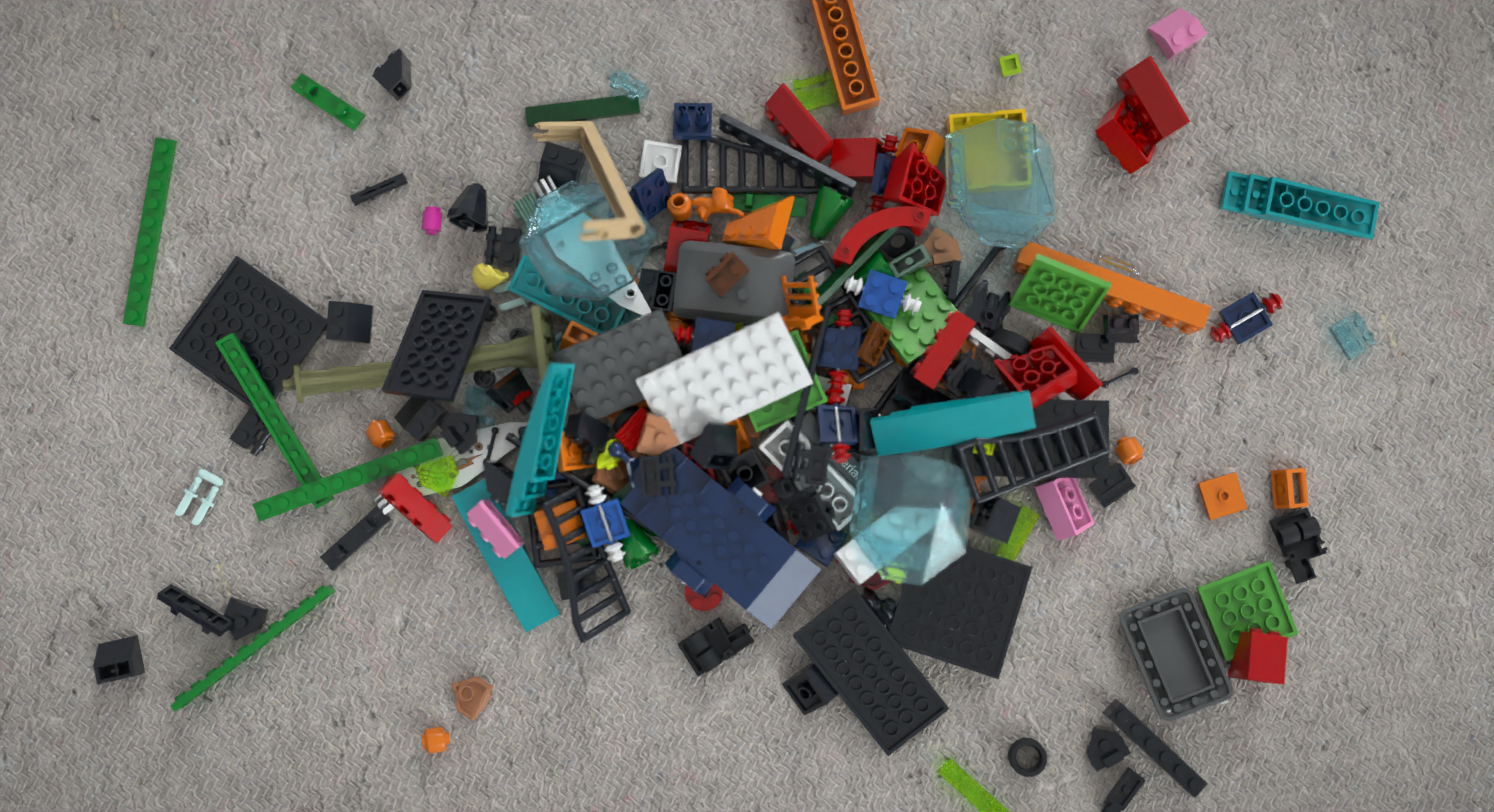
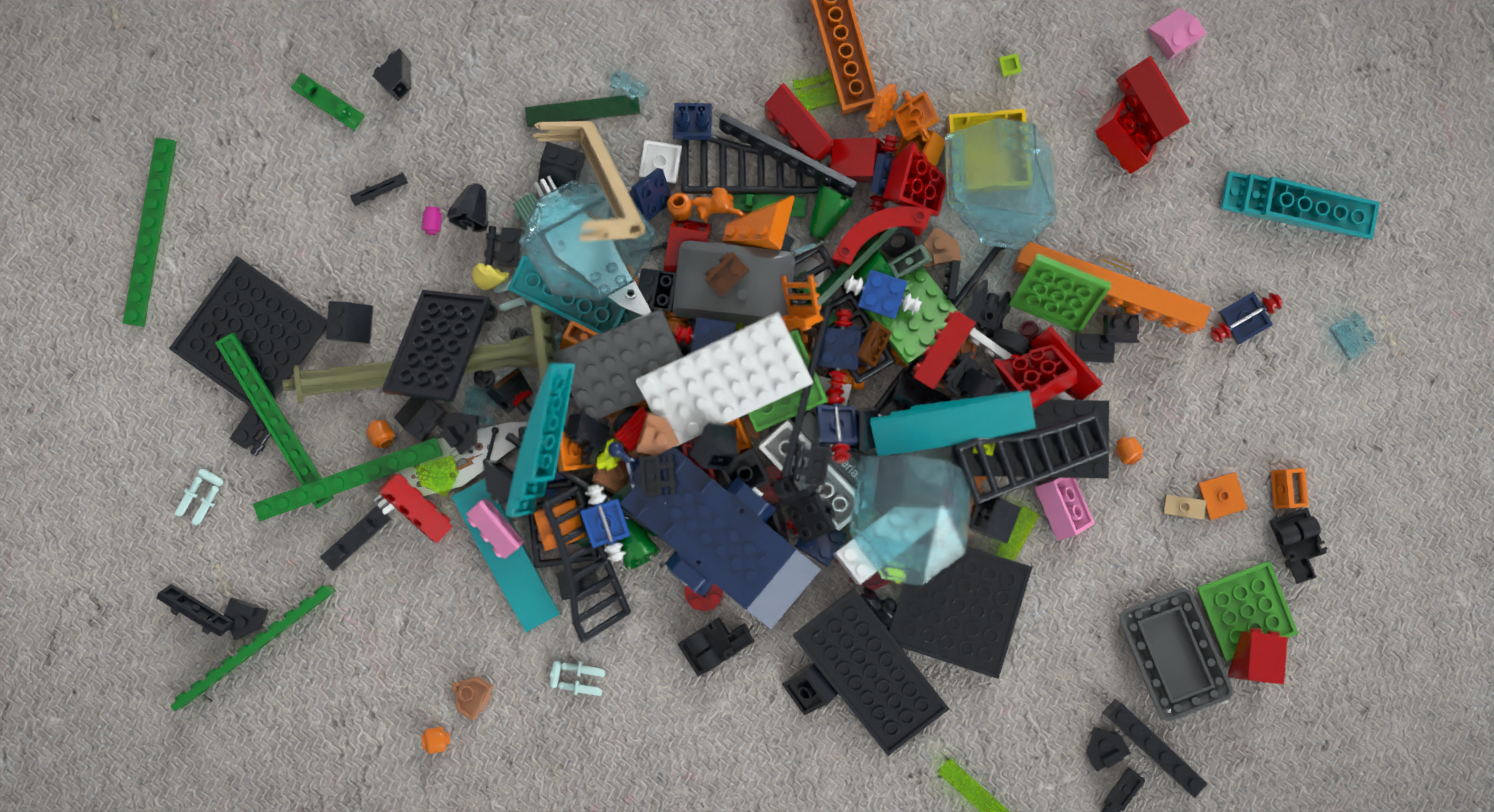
black slope [93,635,145,685] -> none
black tyre [1008,737,1047,777] -> none
black plate [1087,463,1136,508] -> none
black hinge [1102,368,1139,388] -> none
none -> light aqua piece [549,661,605,696]
none -> orange plate [865,83,898,133]
none -> orange plate [894,91,940,141]
none -> dark red plate [1019,320,1039,339]
none -> tan plate [1163,495,1206,520]

